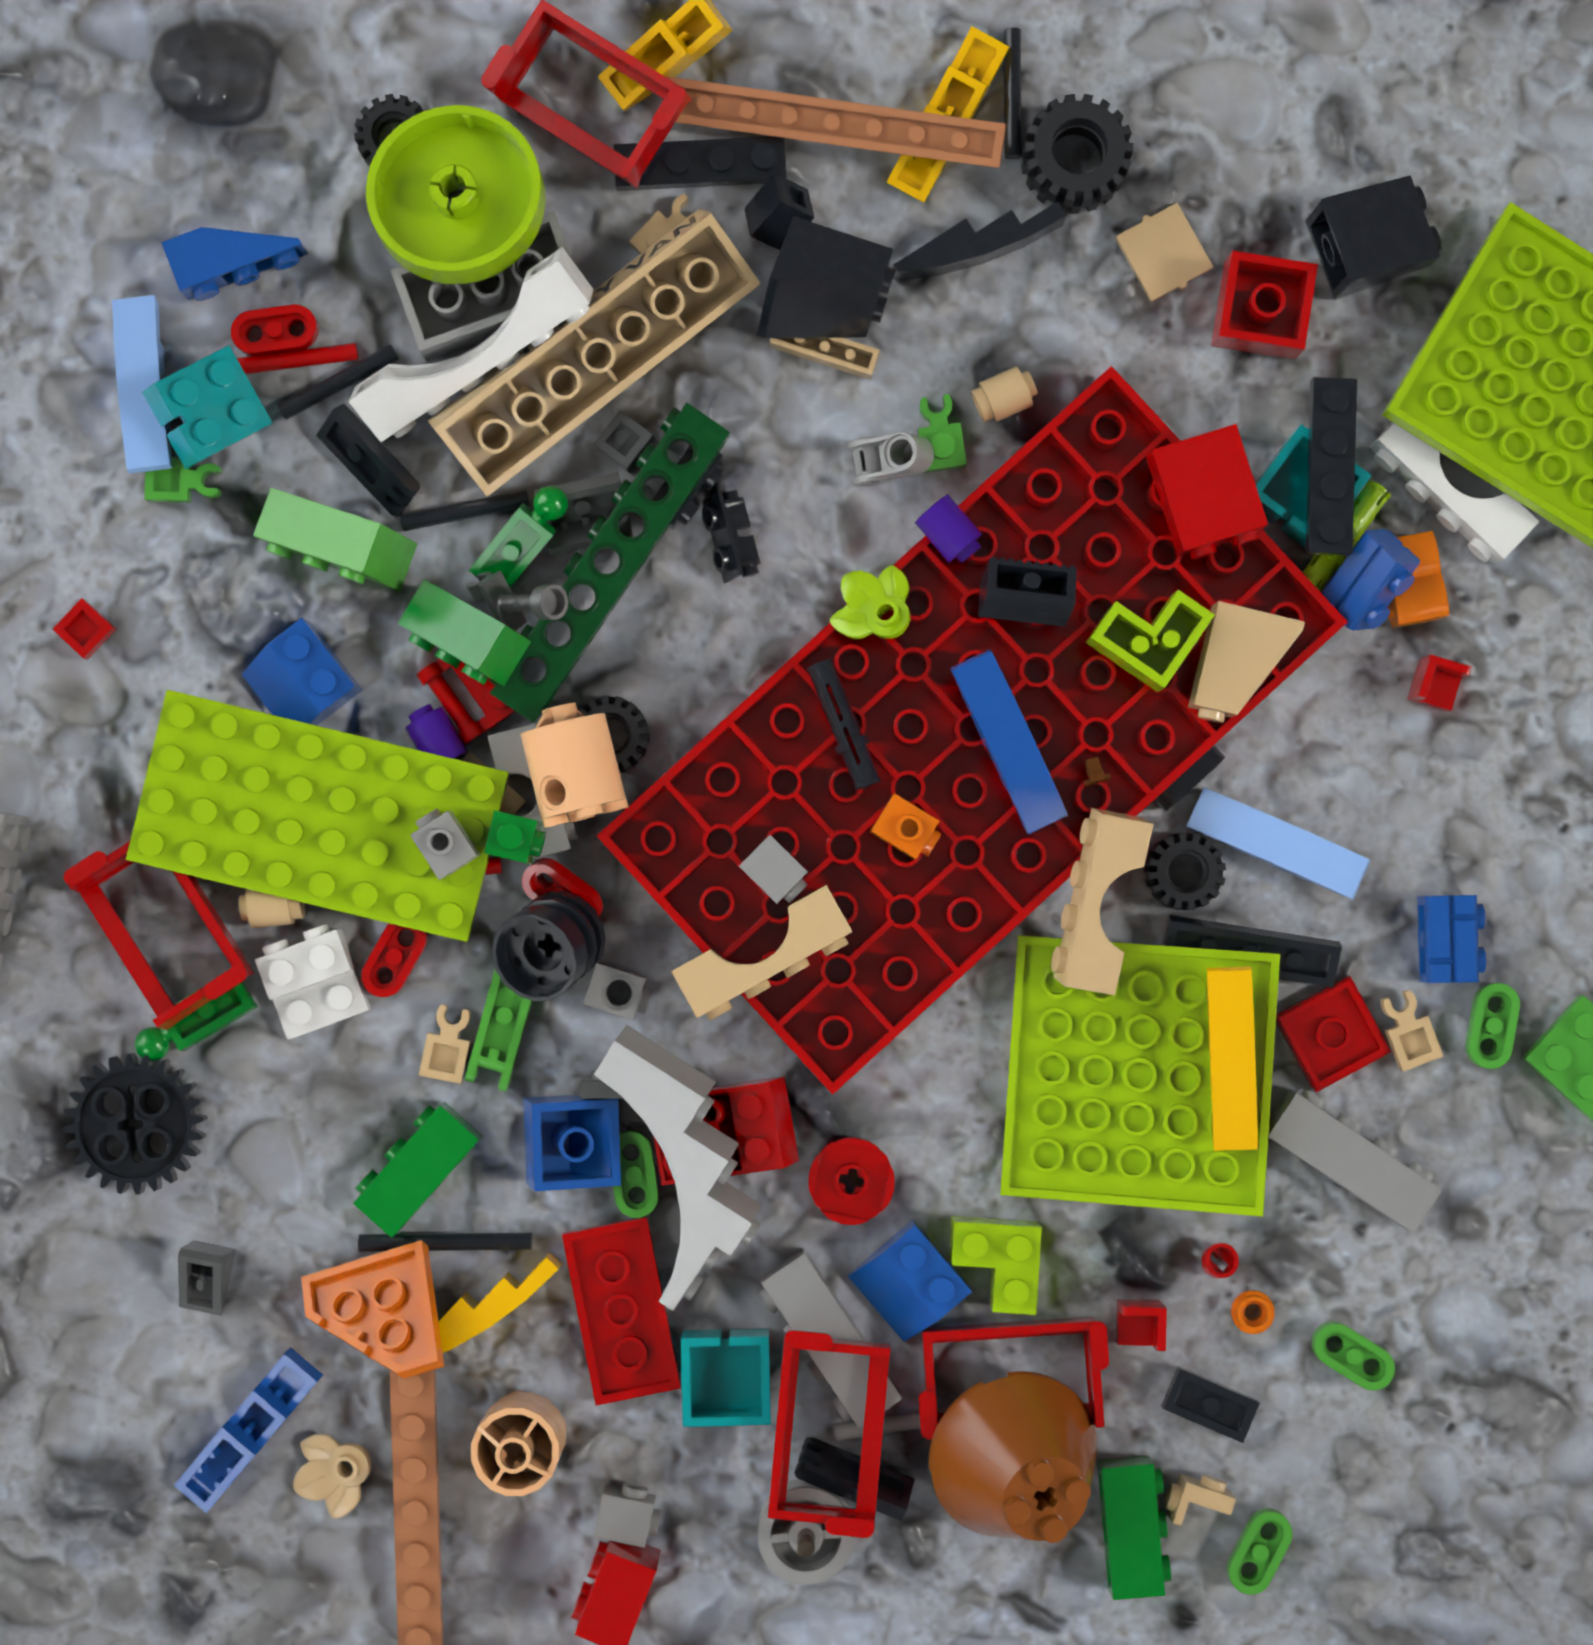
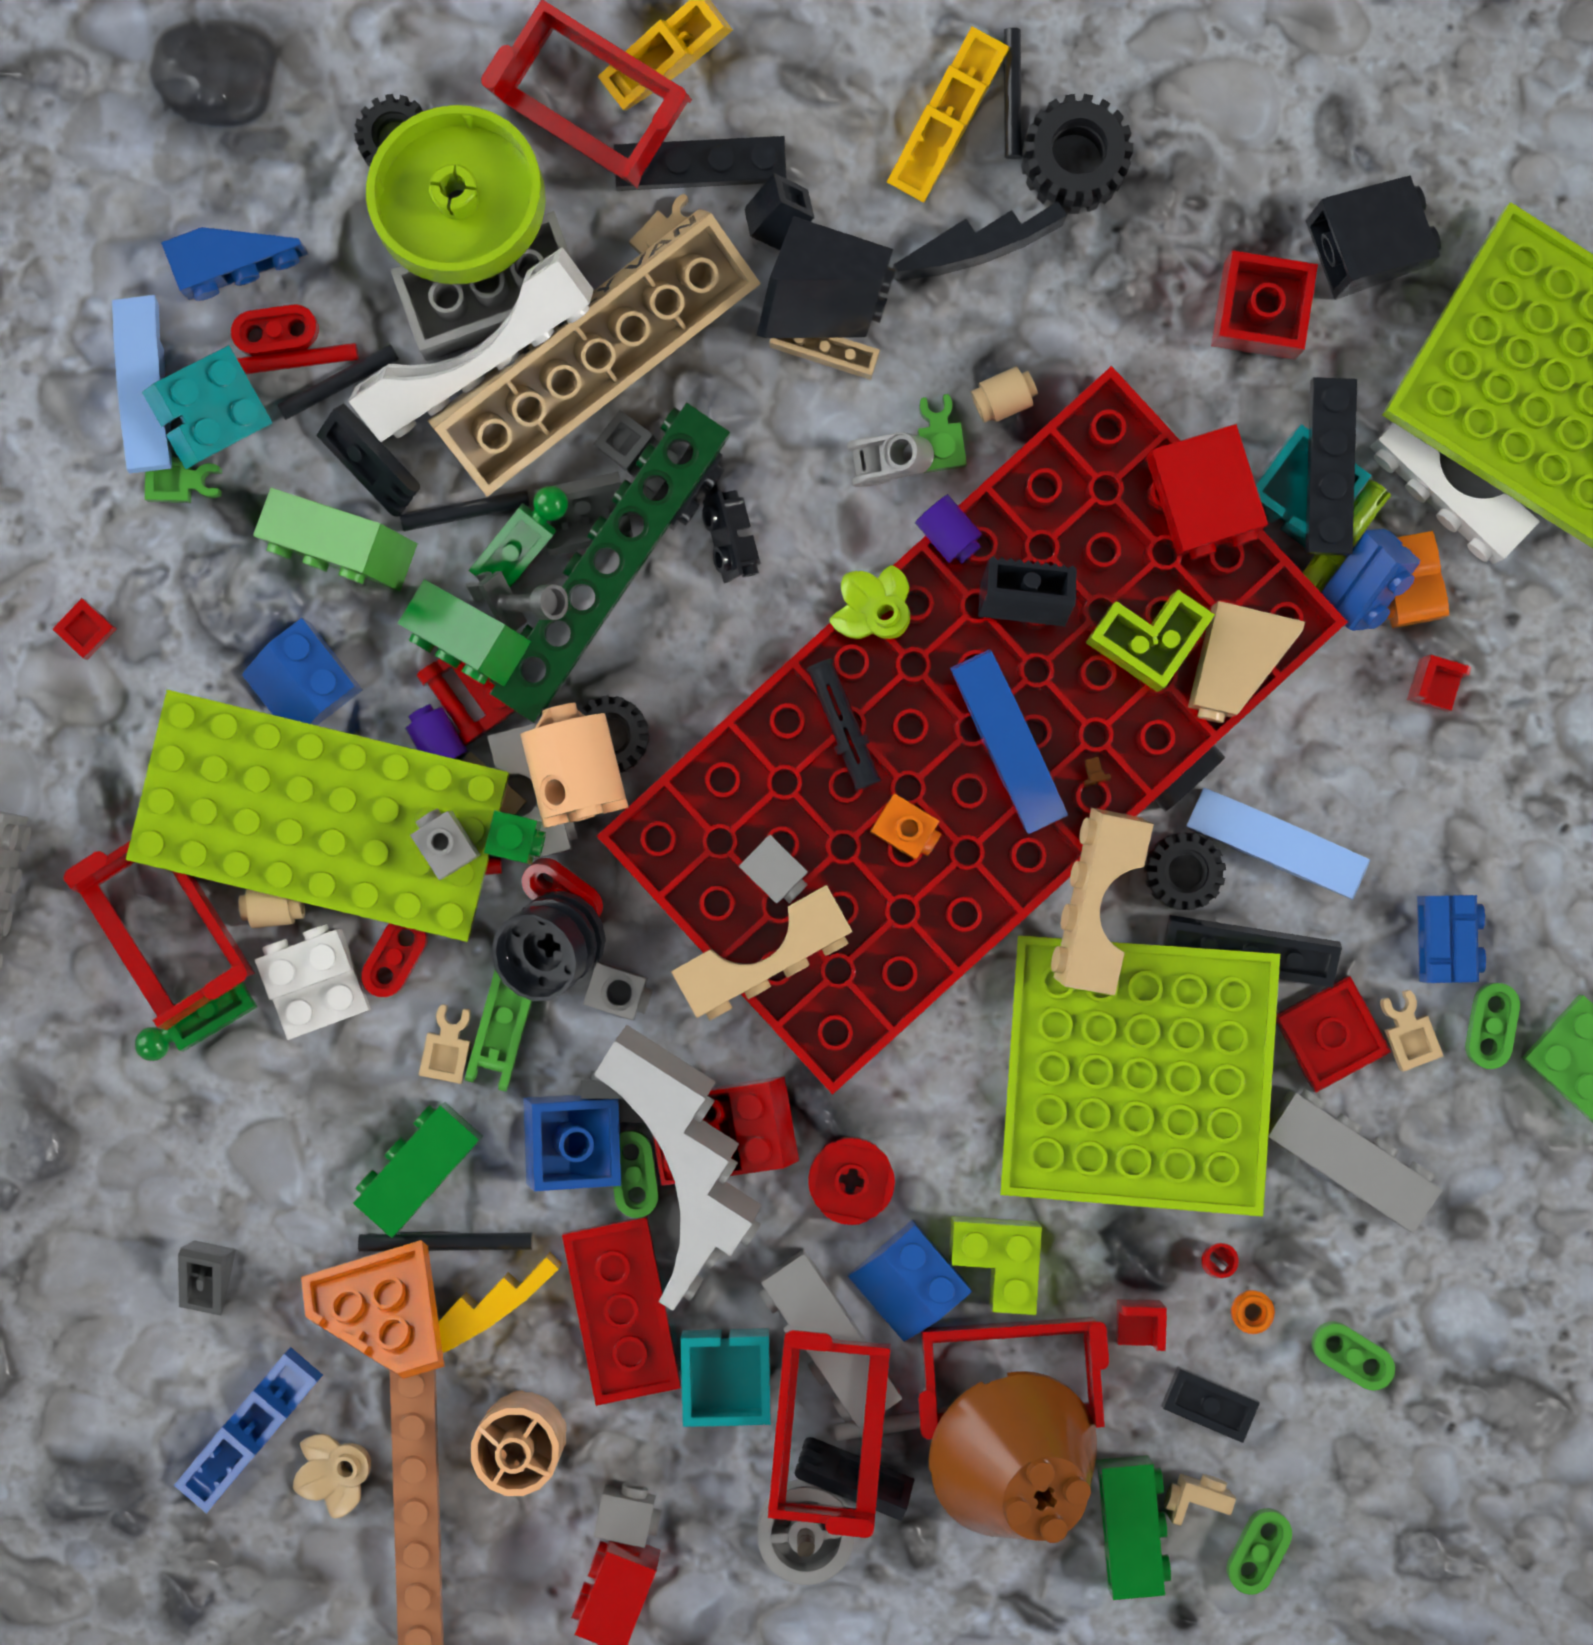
black gear [63,1053,208,1195] -> none
nougat plate [666,76,1007,168] -> none
tan piece [1115,203,1213,303] -> none
yellow slope [1207,966,1258,1151] -> none

